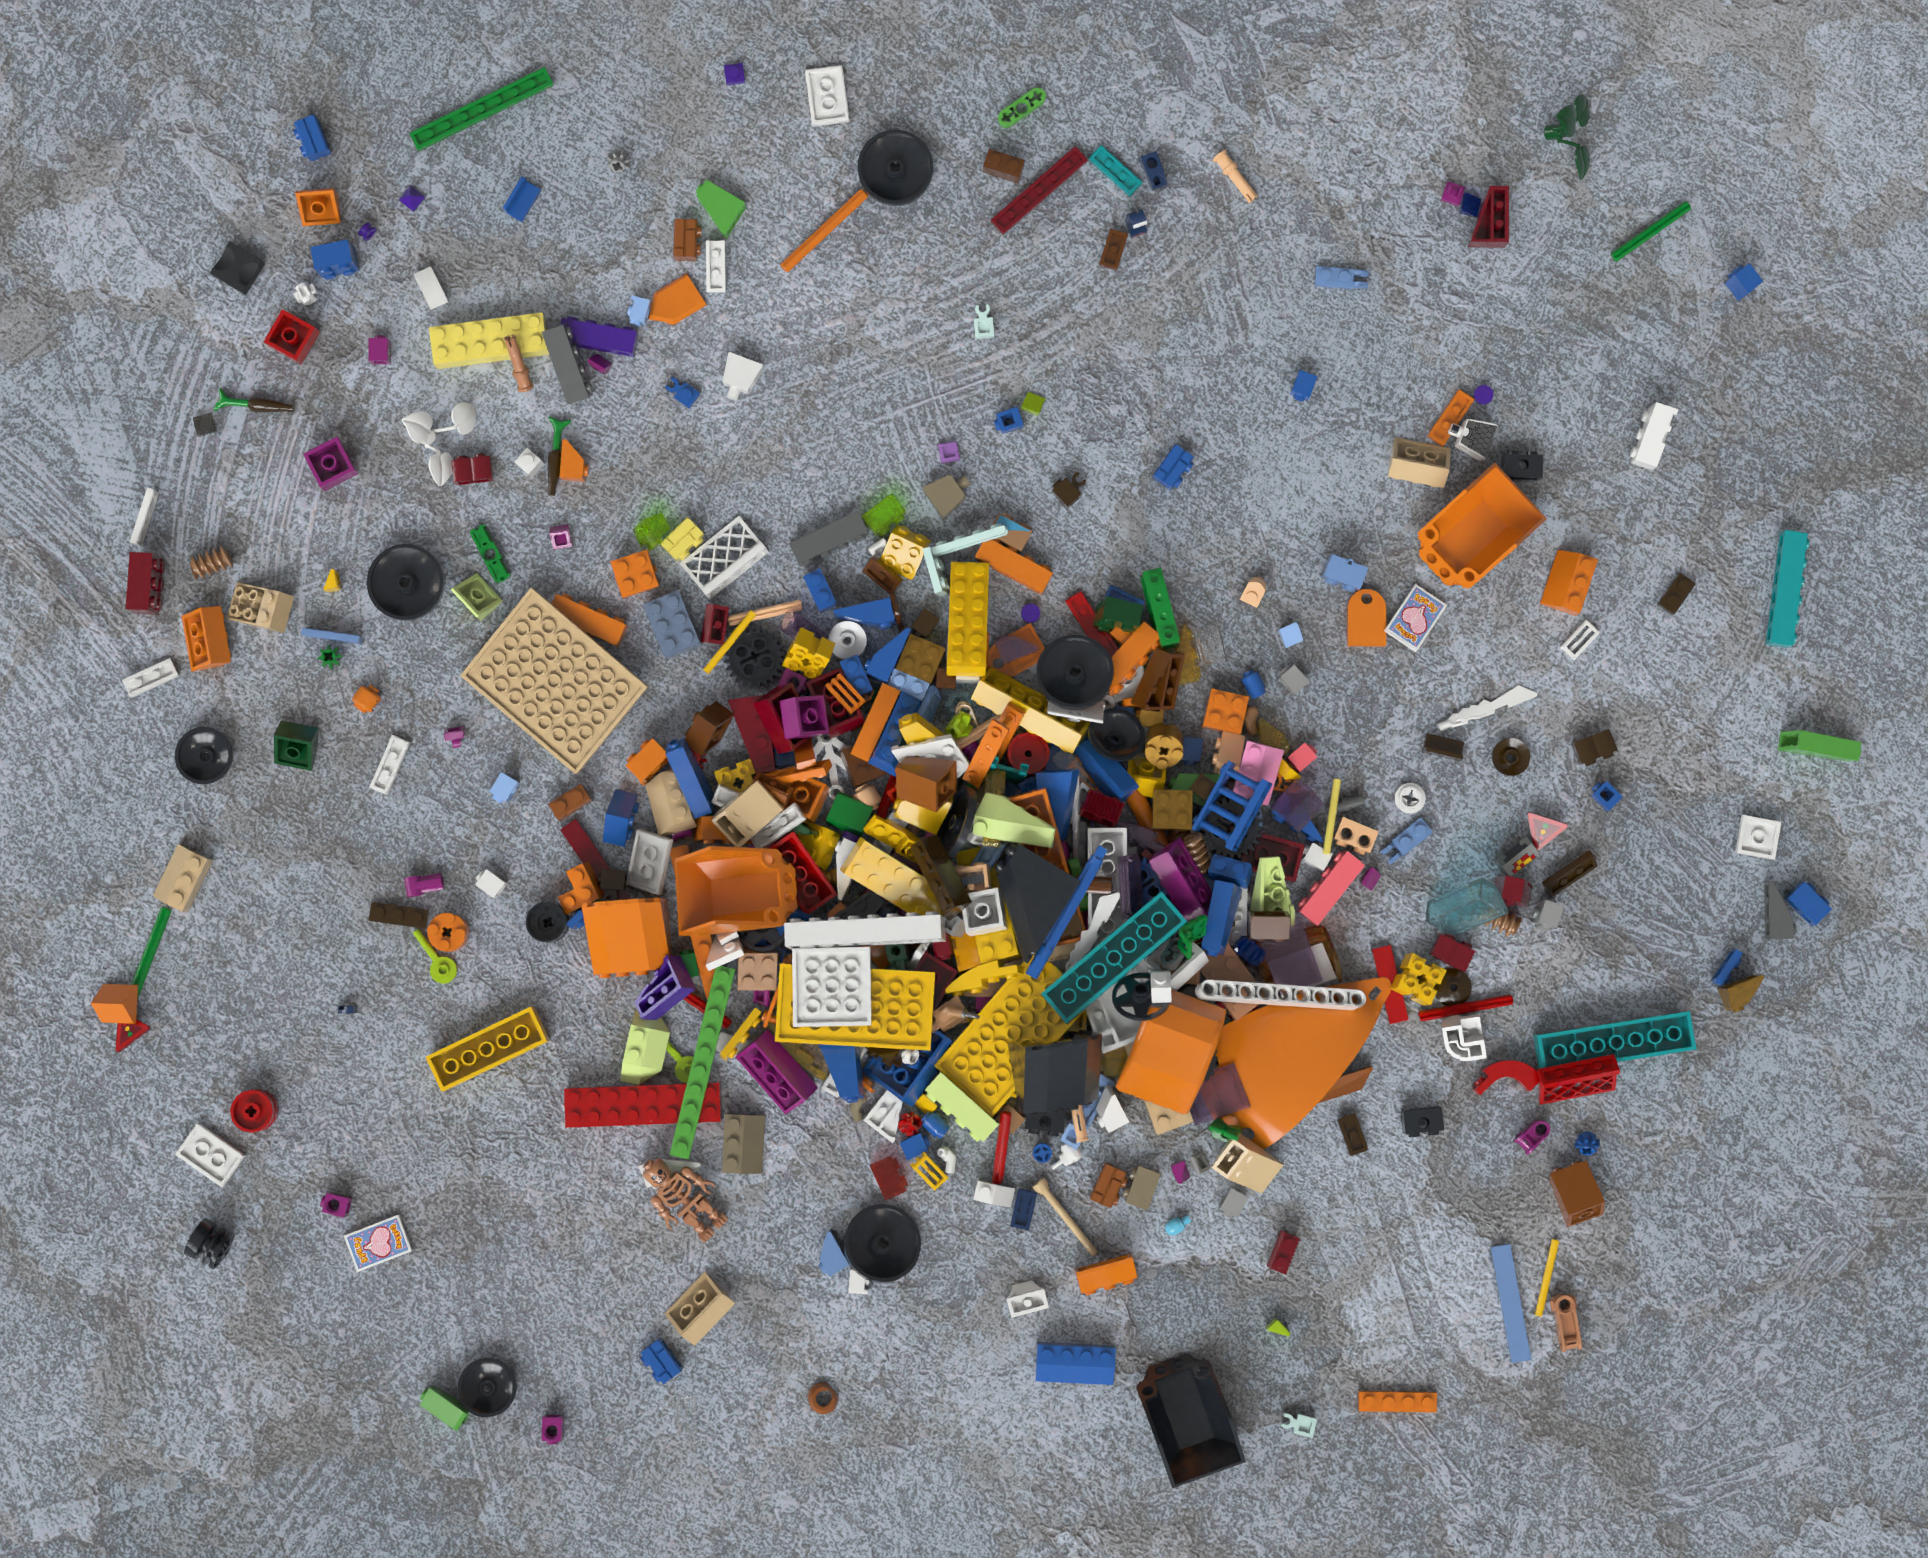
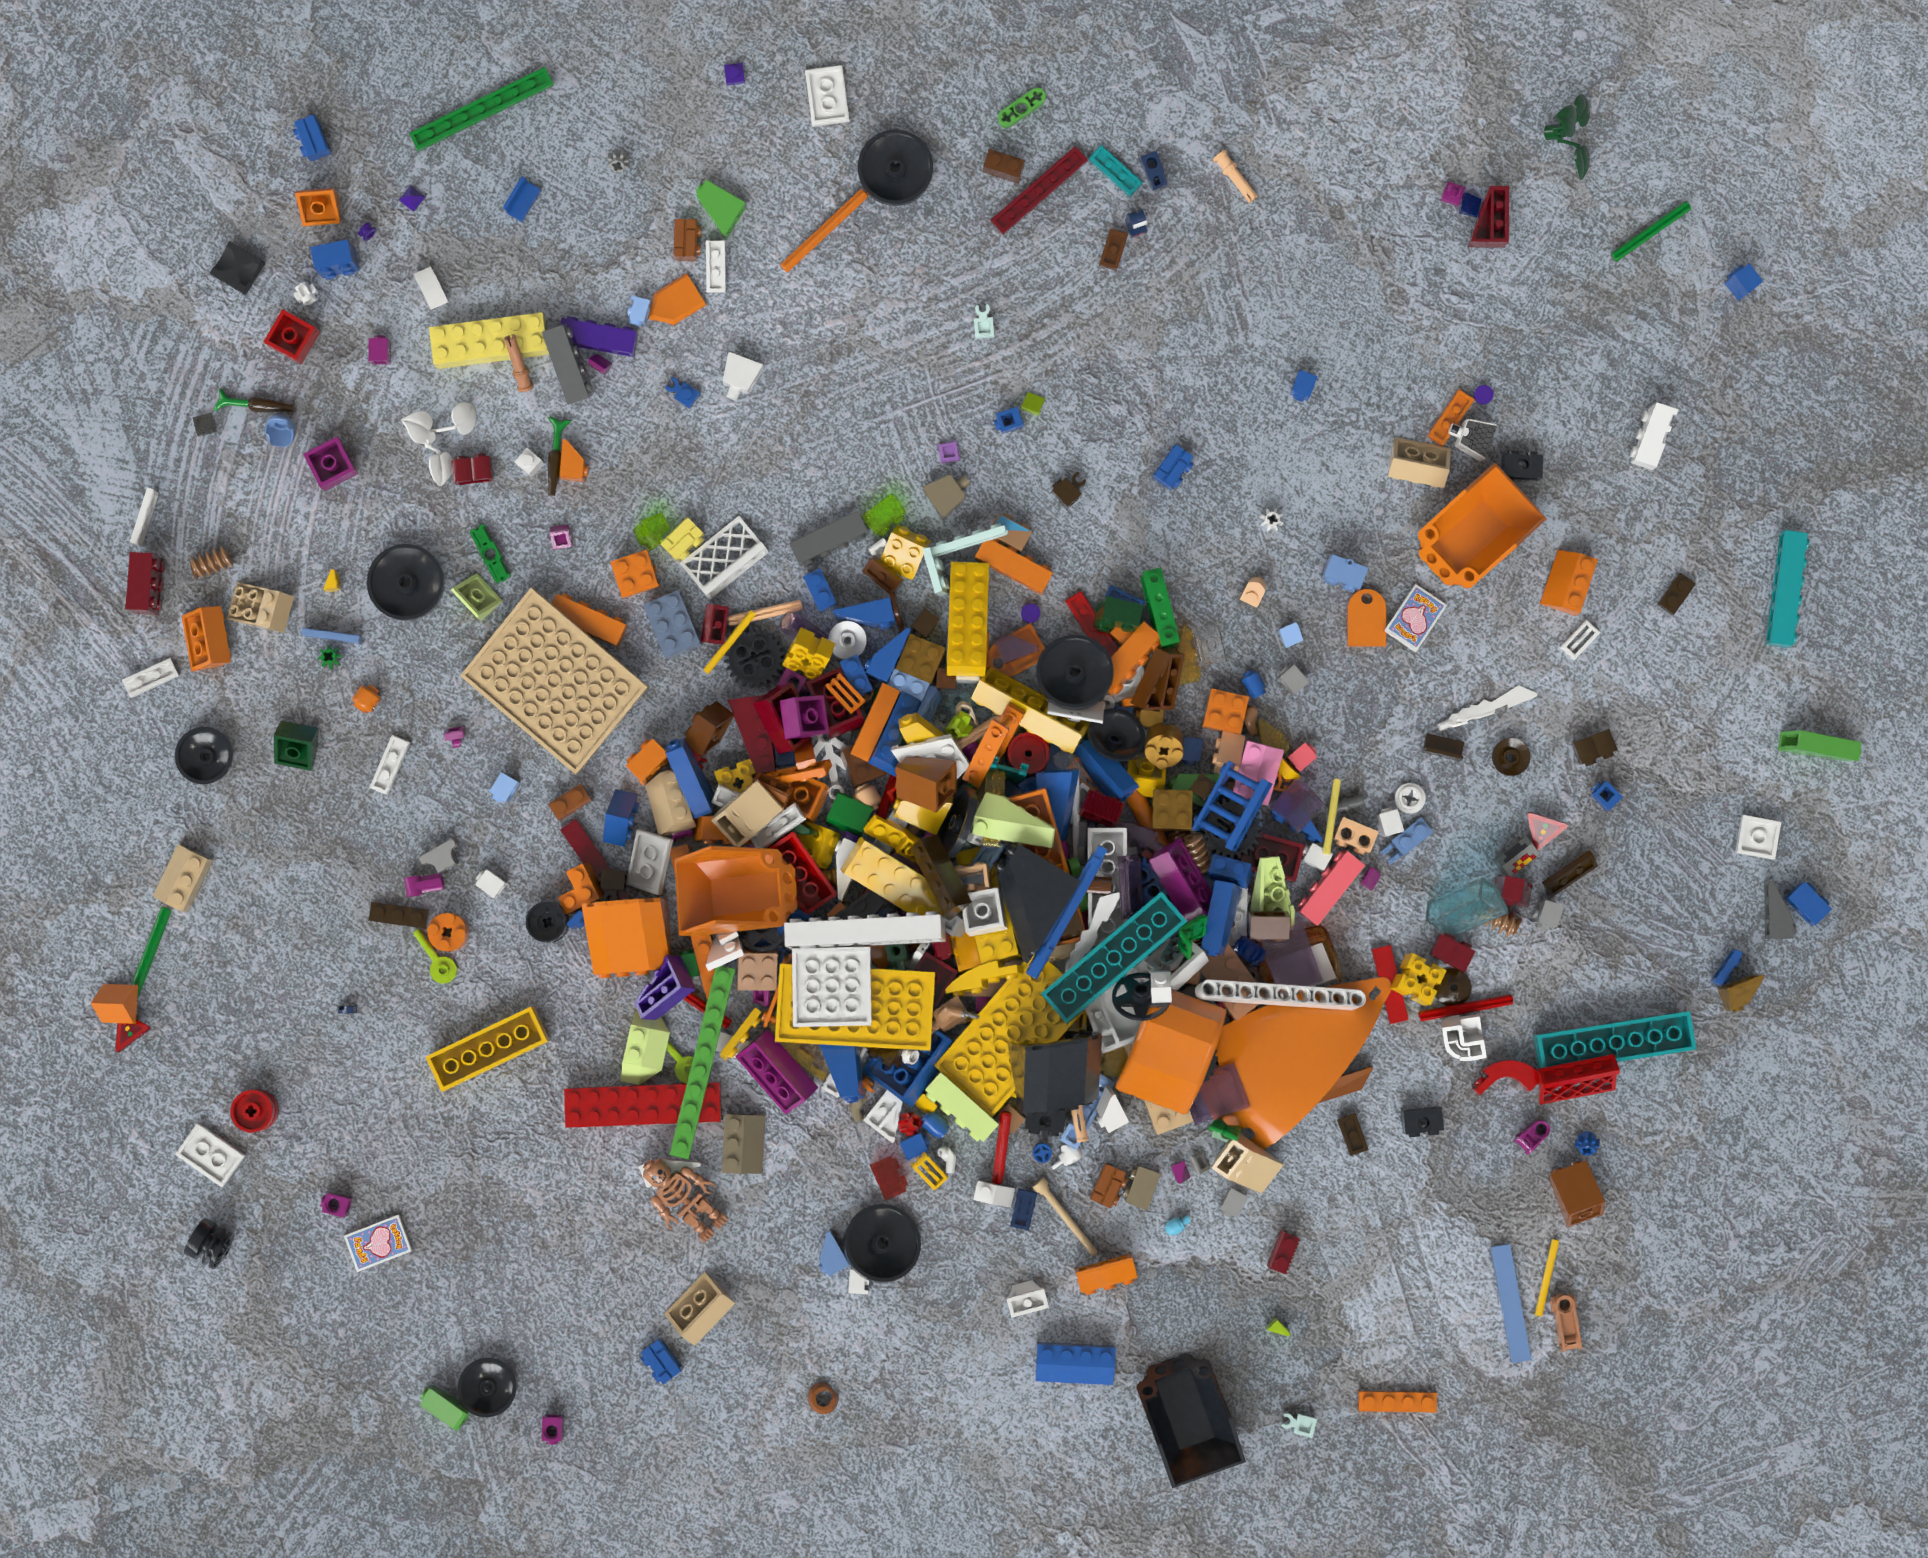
medium blue hinge [1314,266,1369,289] -> none
none -> medium blue hair [265,414,296,447]
none -> light grey brick [419,839,459,873]
none -> white gear [1260,508,1283,532]
none -> white brick [1377,807,1404,837]

